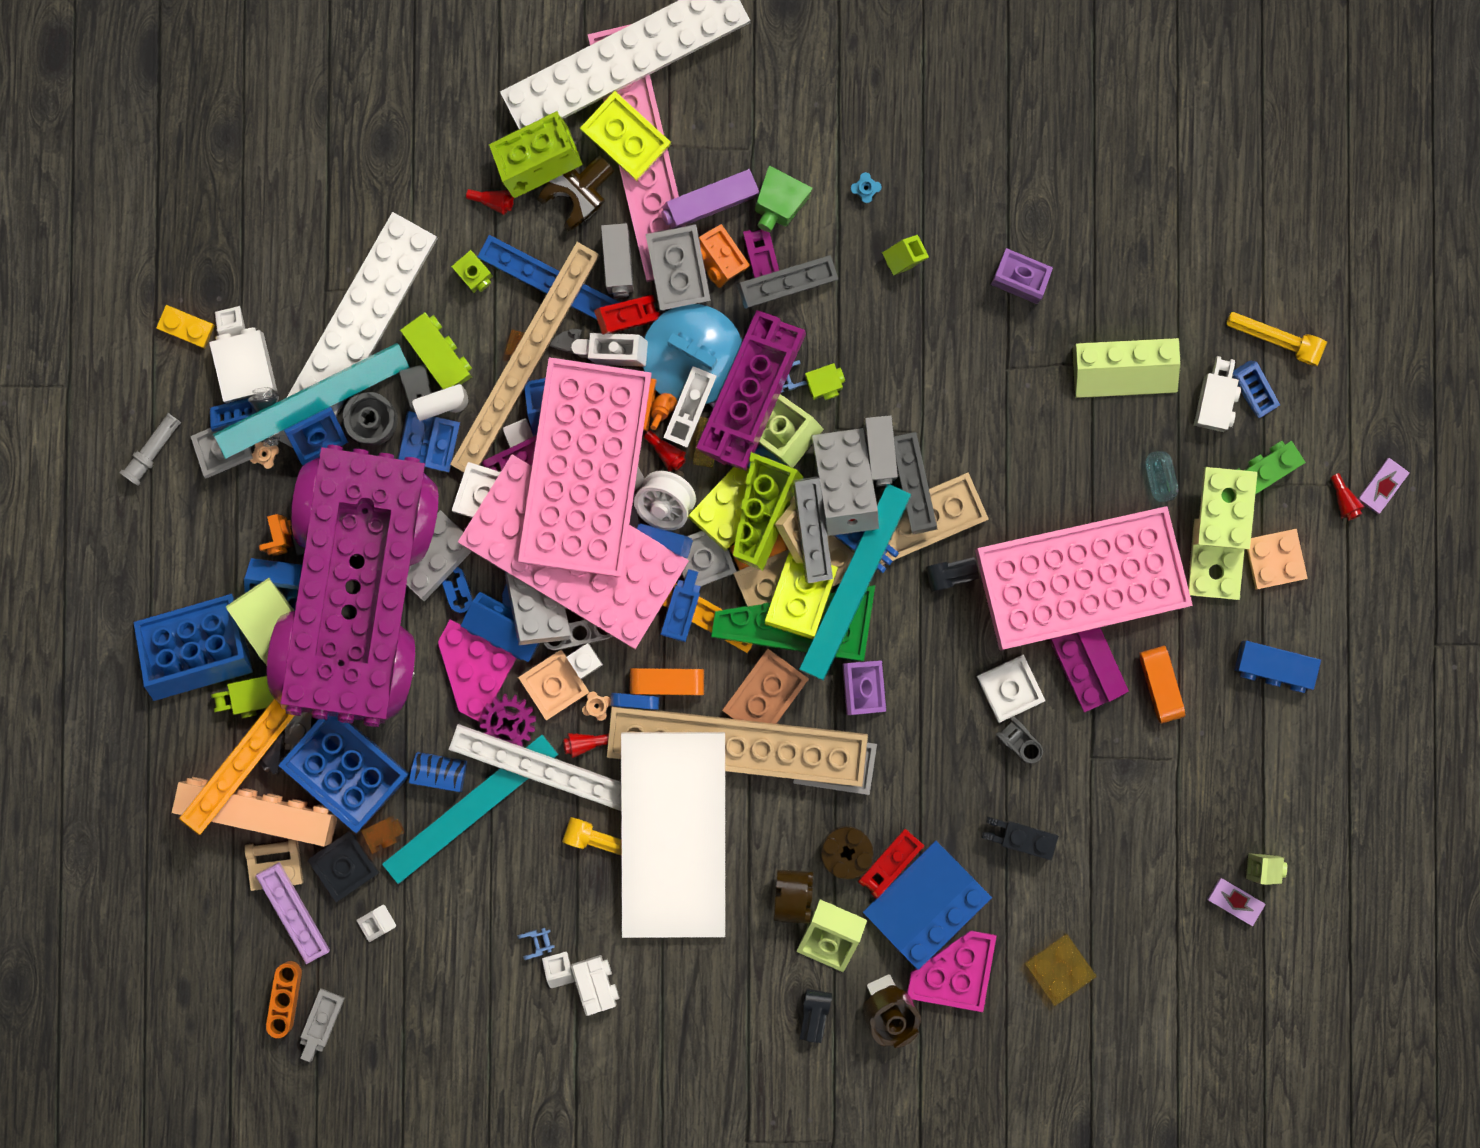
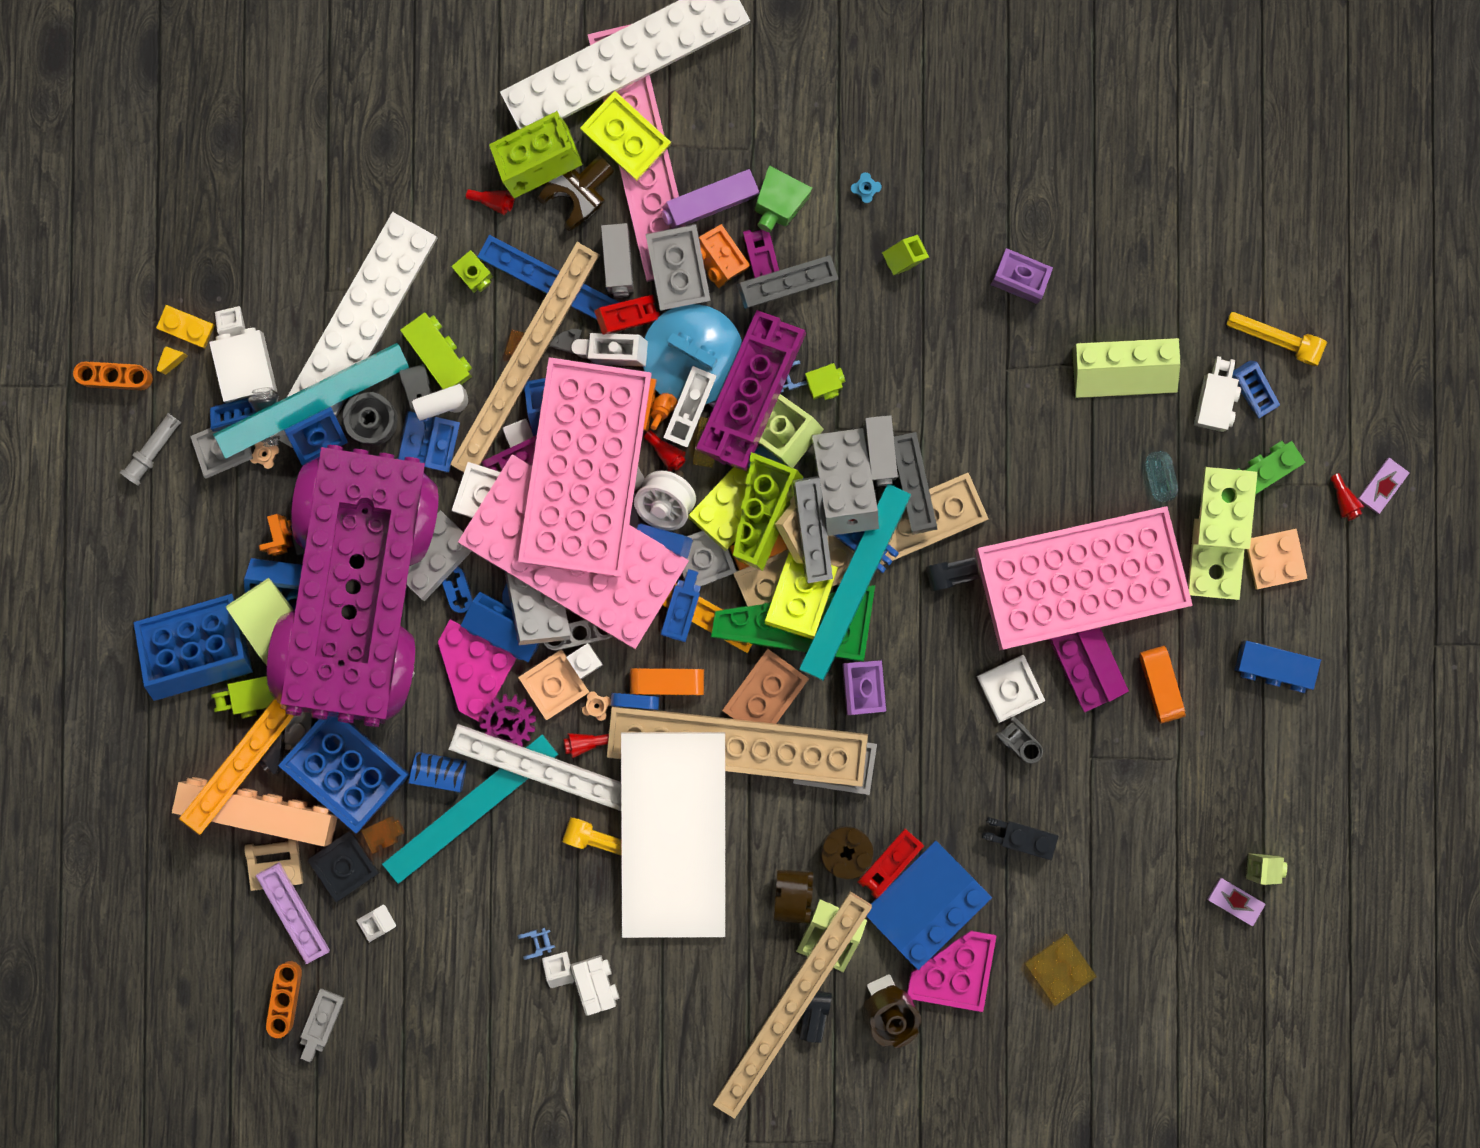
none -> orange beam [73,362,153,390]
none -> yellow slope [157,347,188,375]
none -> tan plate [713,891,872,1119]

